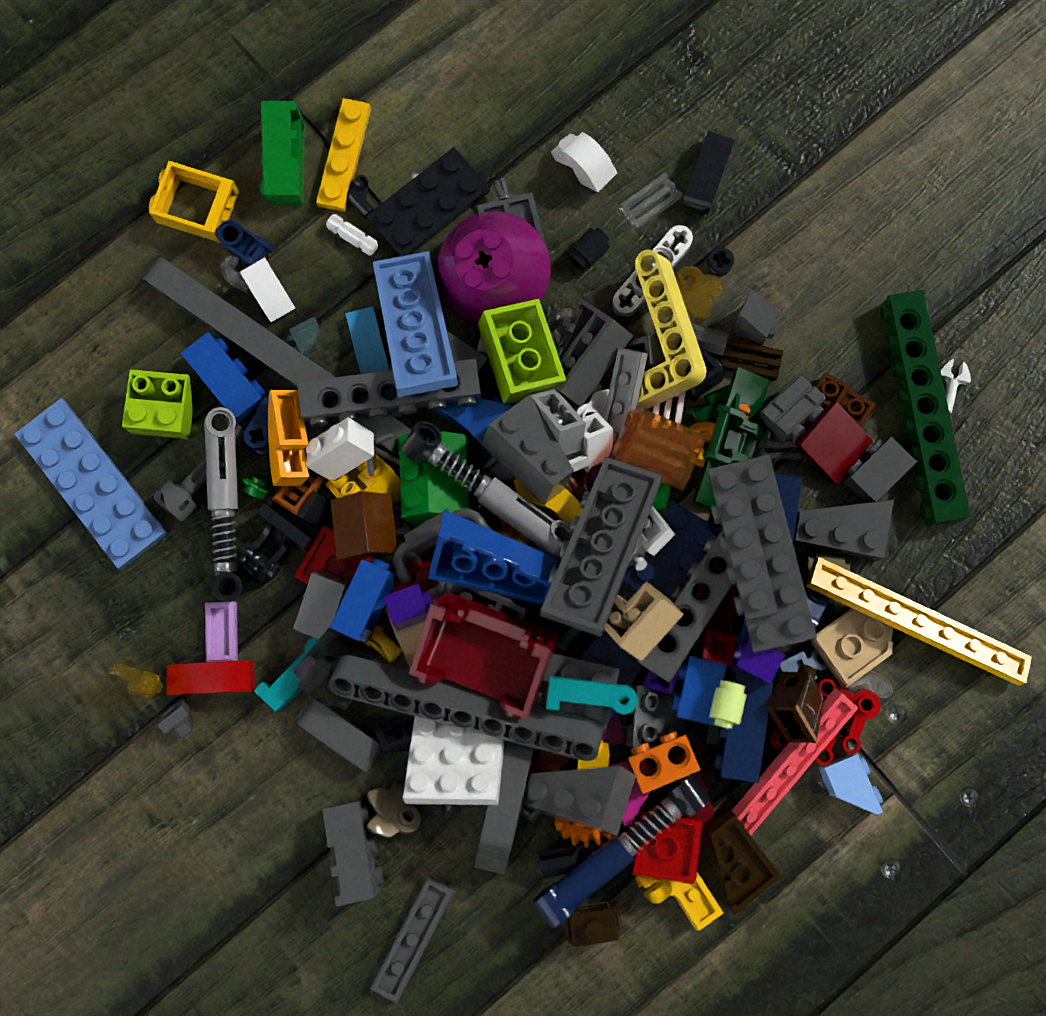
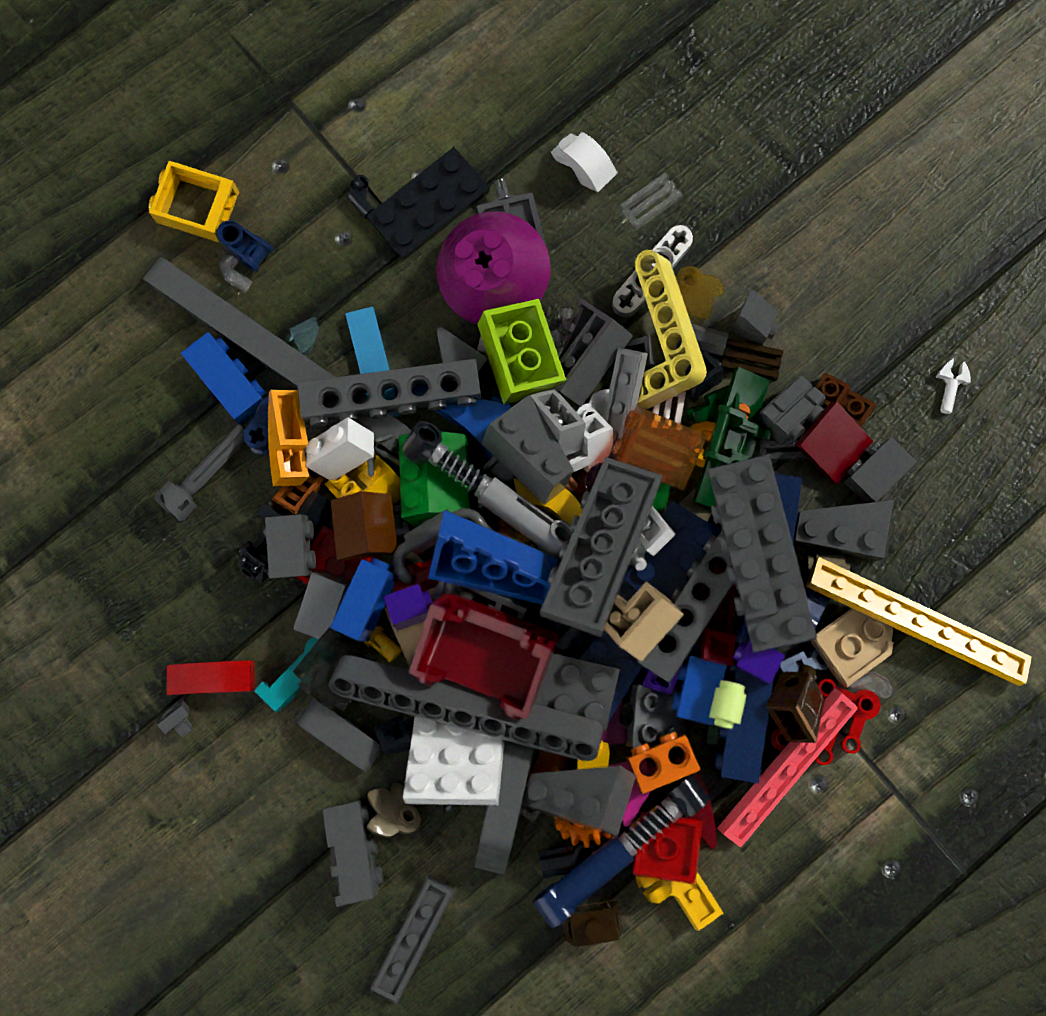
medium blue plate [14,398,168,570] -> none
clear yellow plate [107,664,163,697] -> none
lime slope [122,369,193,439] -> none
piece [204,407,242,602] -> none
lavender tile [205,601,238,662] -> none
white tile [240,257,295,322] -> none
green plate [242,474,274,499] -> none
green wedge [260,101,305,206] -> none
yellow plate [316,98,371,212] -> none
white axle [326,214,378,255] -> none
medium blue plate [373,251,458,397] -> none
teal leg [546,676,638,714] -> none
black brick [568,228,610,271] -> none
black beam [681,131,735,215] -> none
dark brown wing [706,809,782,915] -> none
black bush [707,247,734,276] -> none
light blue slope [818,754,883,815] -> none
dark green brick [880,290,971,526] -> none
none -> dark grey brick [265,514,316,578]

